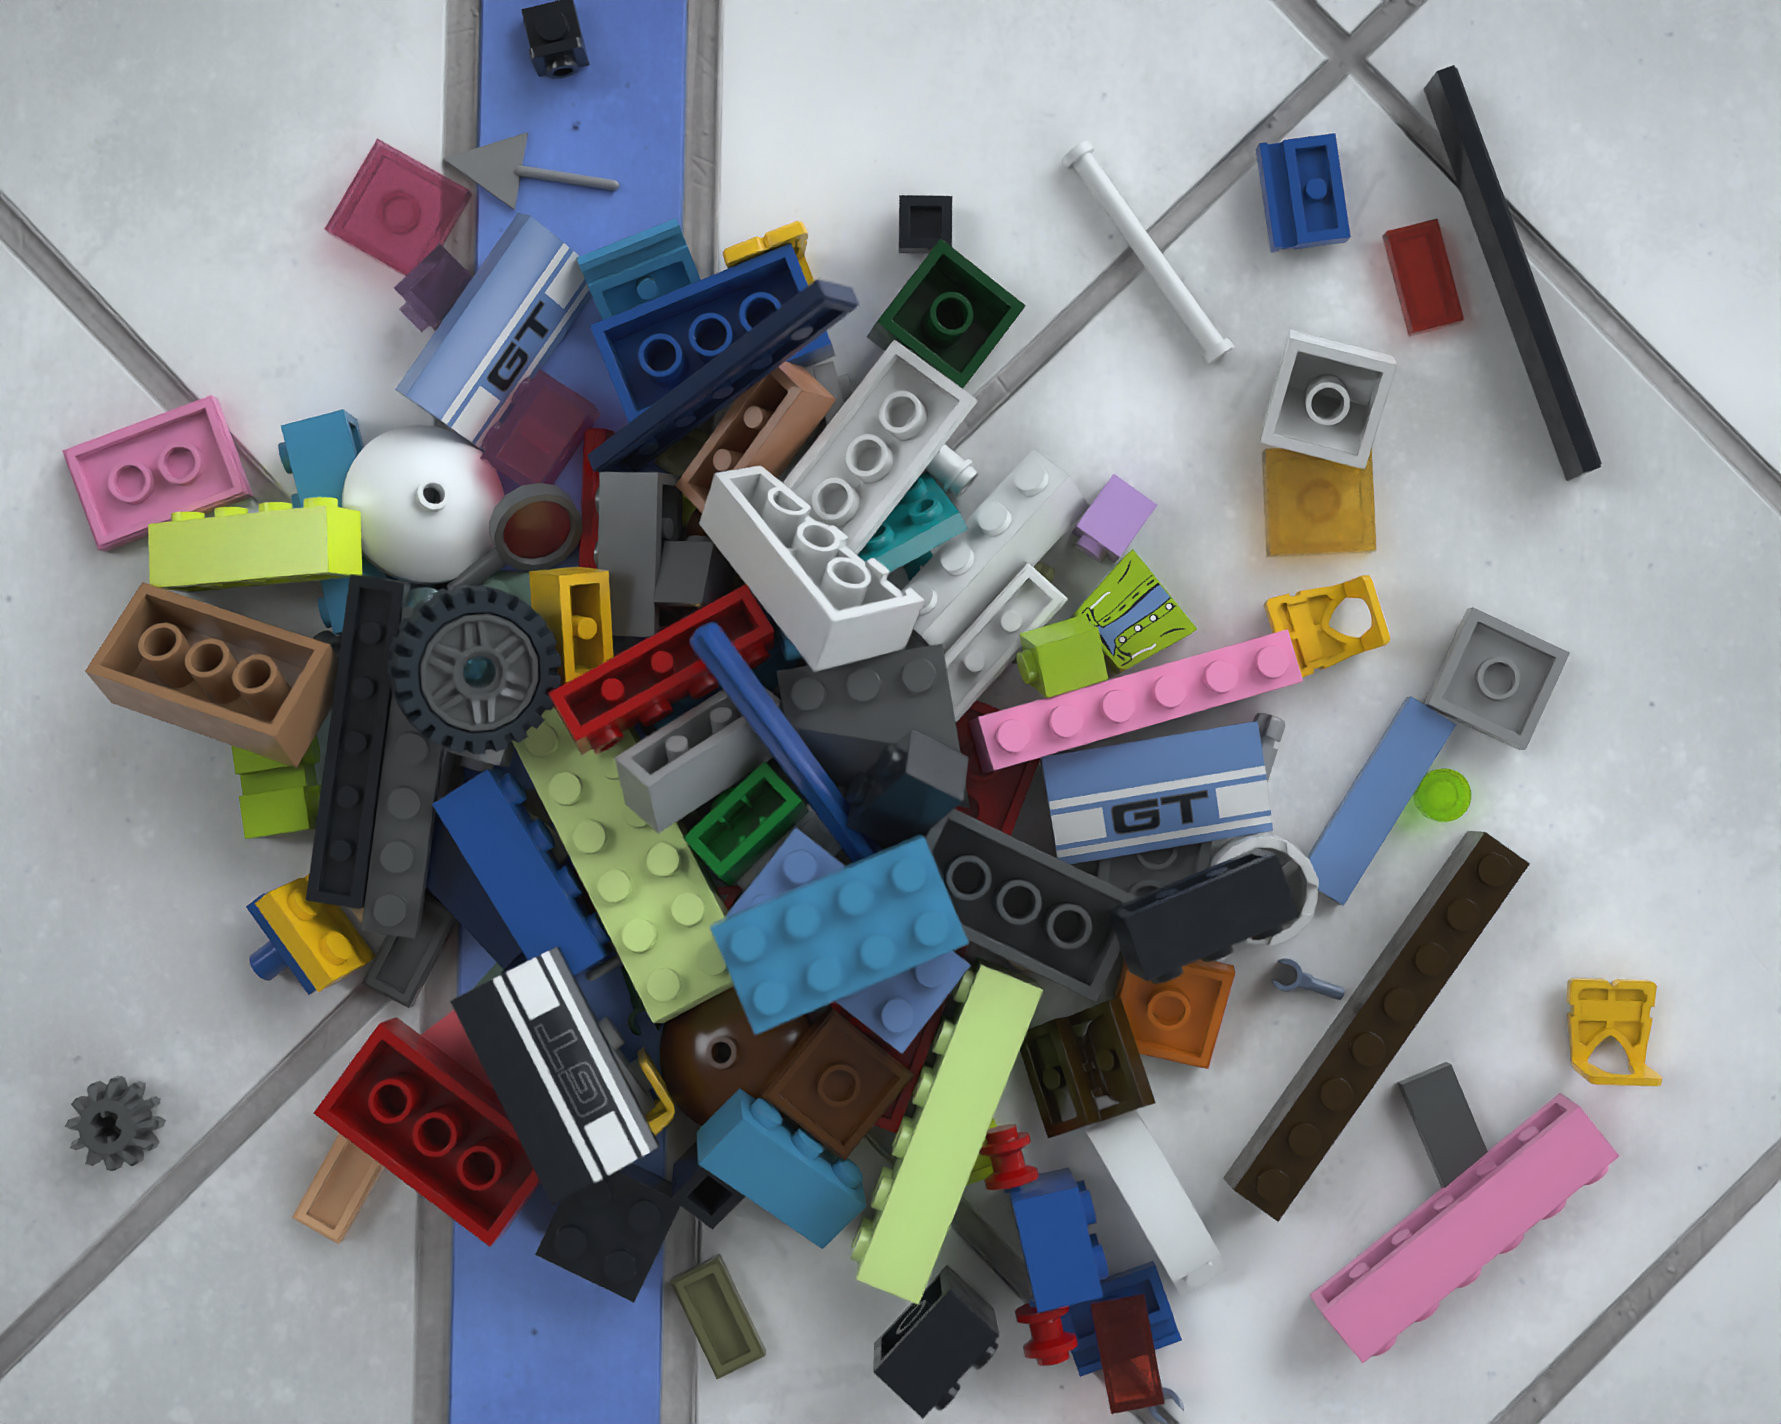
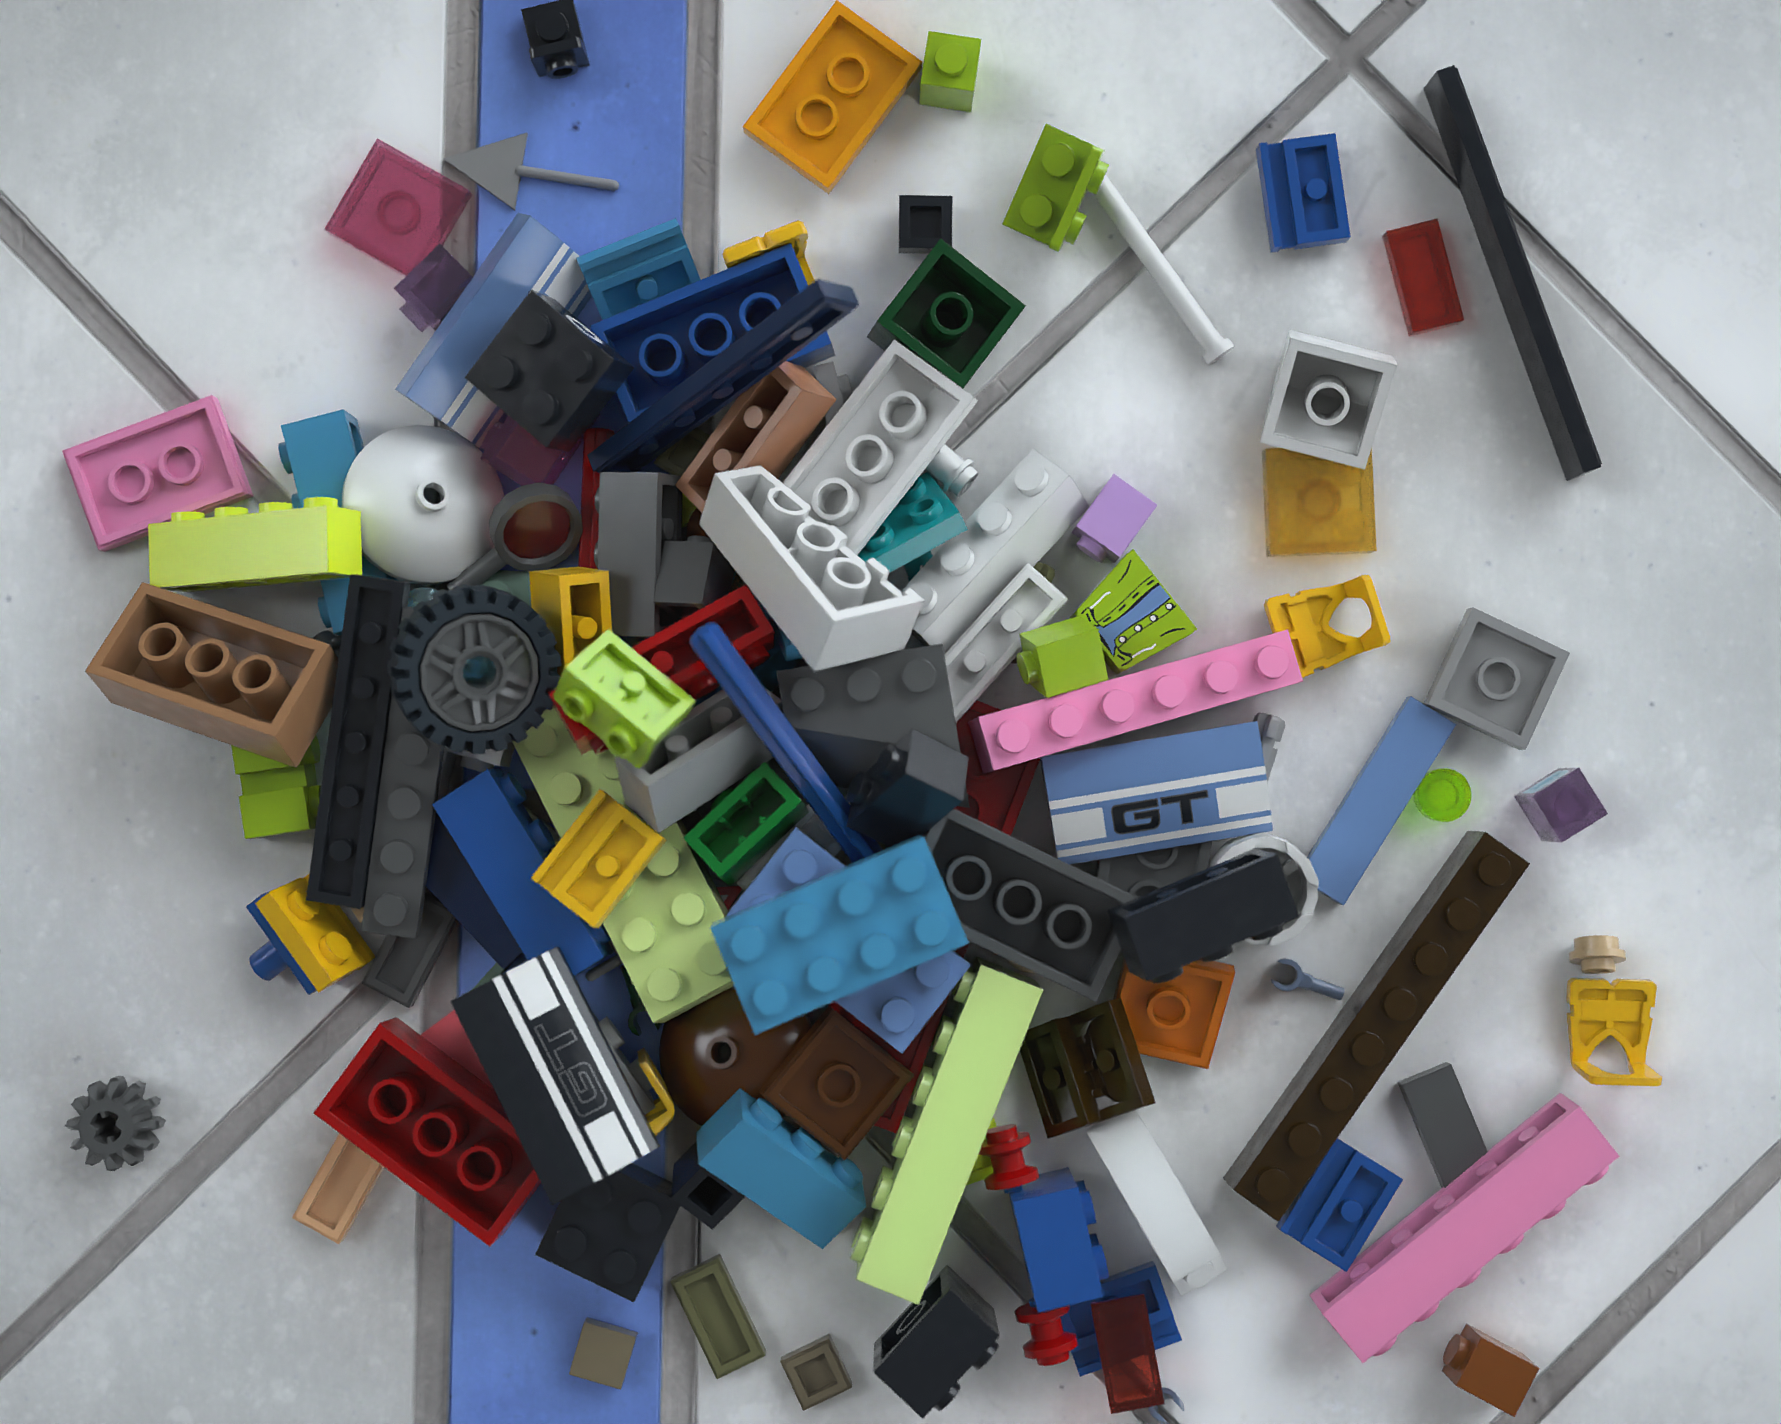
none -> black brick [465,290,635,453]
none -> yellow plate [531,789,667,929]
none -> lime bracket [553,629,695,769]
none -> dark tan tile [569,1317,638,1390]
none -> light orange plate [743,0,922,194]
none -> dark tan tile [780,1334,852,1411]
none -> lime brick [919,31,982,112]
none -> lime bracket [1002,124,1109,252]
none -> blue plate [1276,1138,1403,1272]
none -> dark orange brick [1442,1323,1540,1417]
none -> clear purple brick [1514,767,1608,842]
none -> tan plate [1569,935,1626,974]

